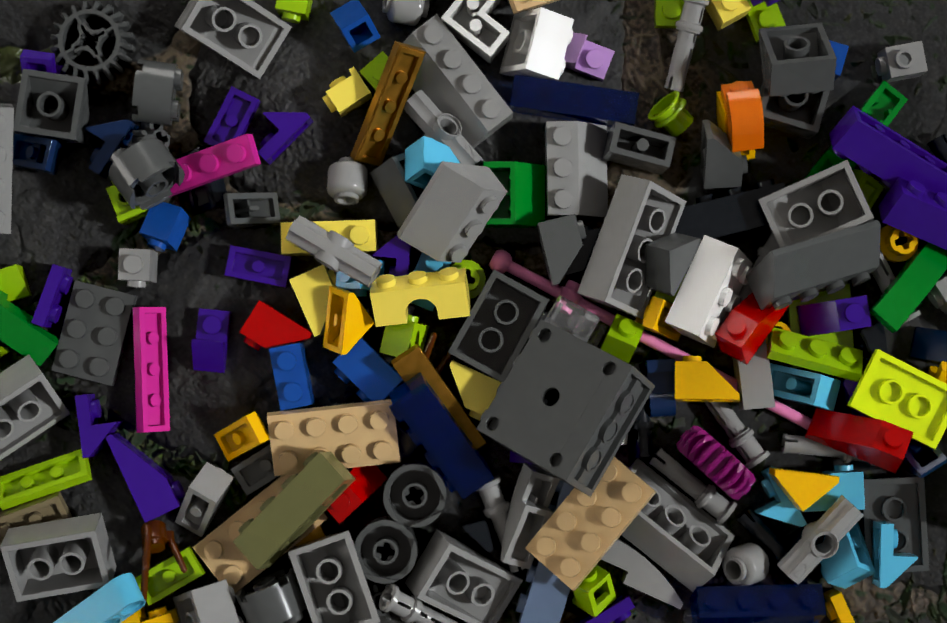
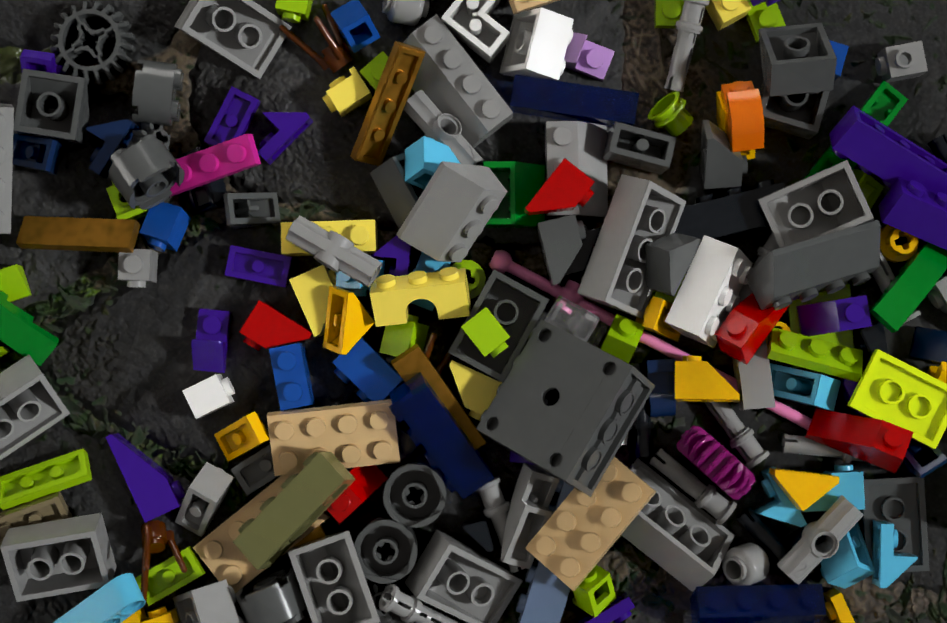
dark purple plate [31,264,73,328] -> none
dark grey plate [51,280,138,386] -> none
dark purple slope [75,393,123,458] -> none
dark pink plate [132,307,170,433] -> none
light grey head [327,157,368,205] -> none
light grey slope [601,538,683,609] -> none
none -> pearl gold tile [16,216,140,253]
none -> white brick [182,374,235,419]
none -> reddish brown plant [279,4,353,74]
none -> lime brick [461,307,510,358]
none -> red slope [524,158,595,215]

